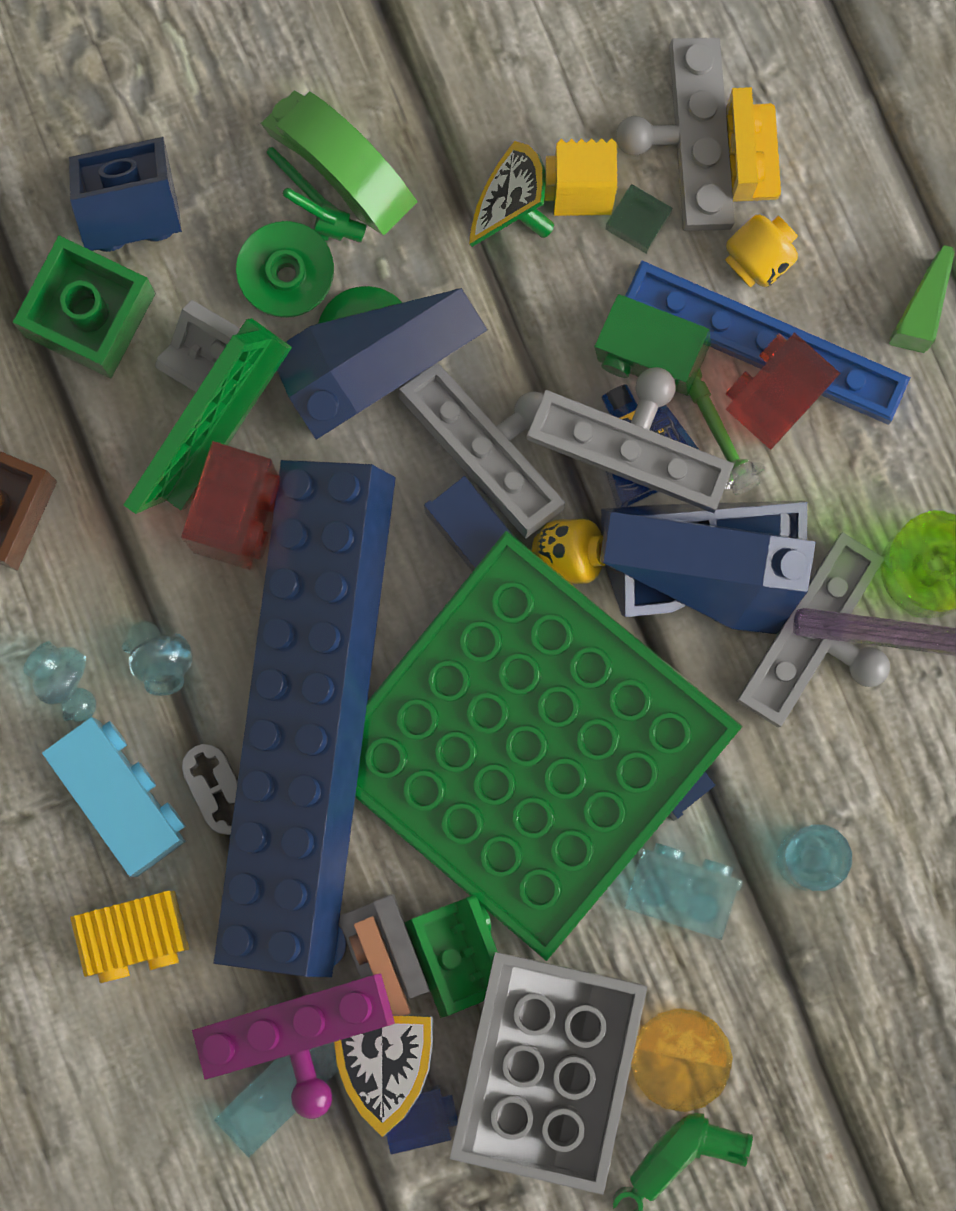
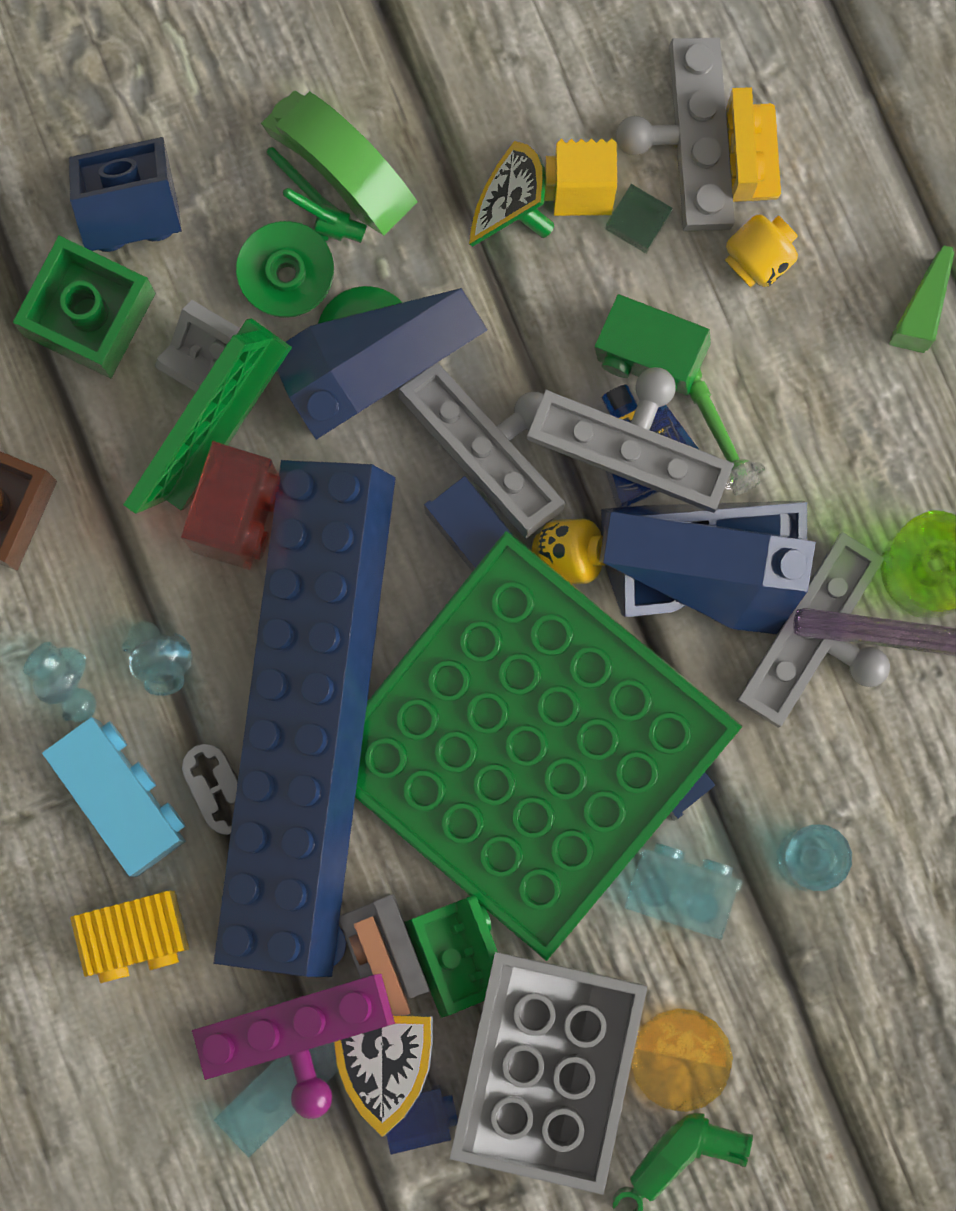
blue tile [625,260,911,425] -> none
clear red brick [725,332,840,450] -> none

